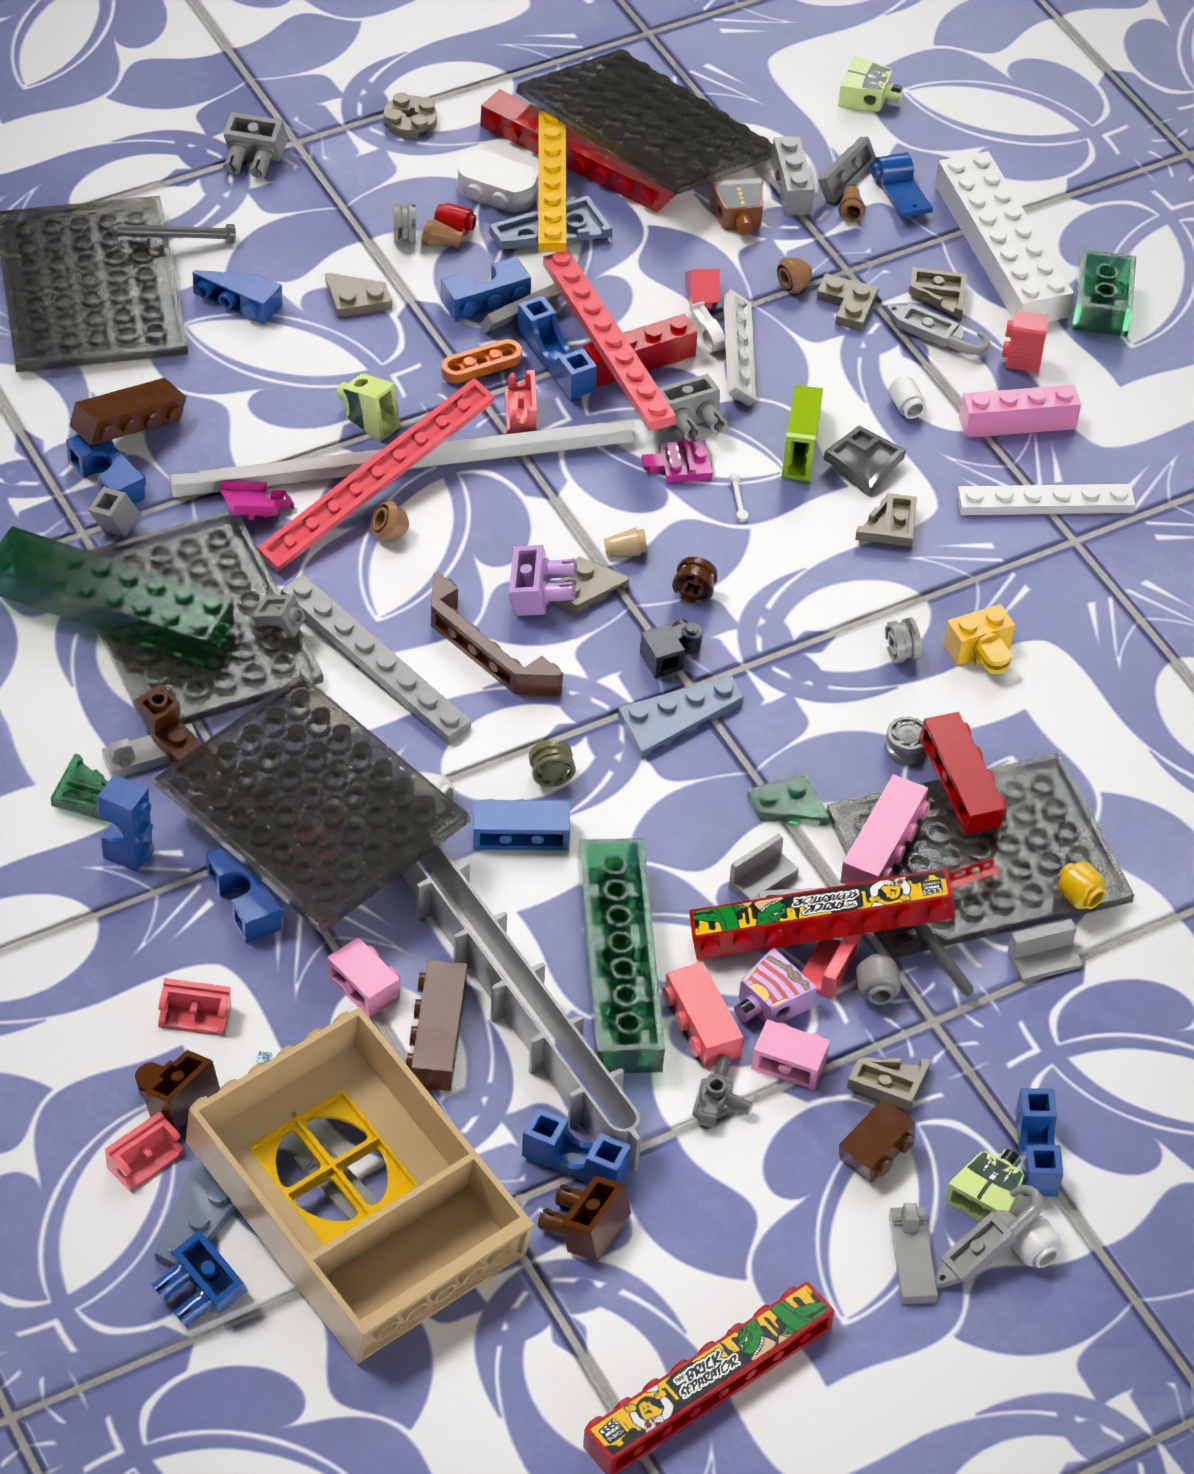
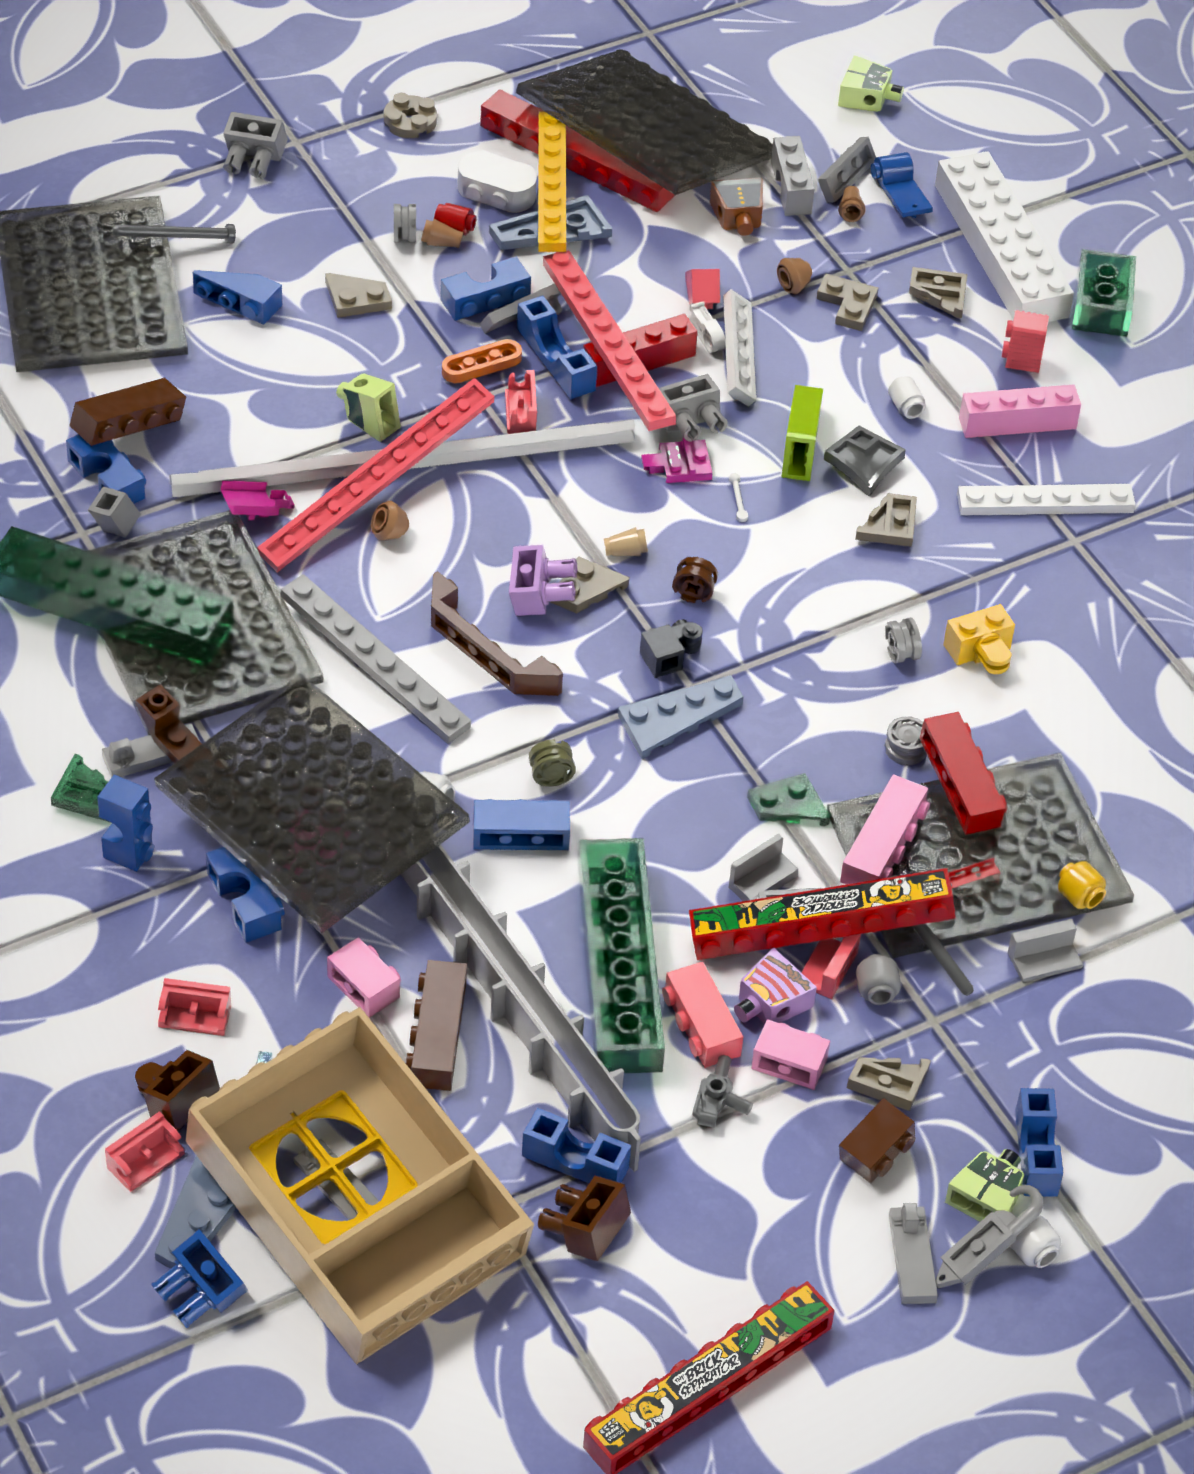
light grey bracket [251,594,306,637] -> none
light grey plate [886,303,991,355] -> none

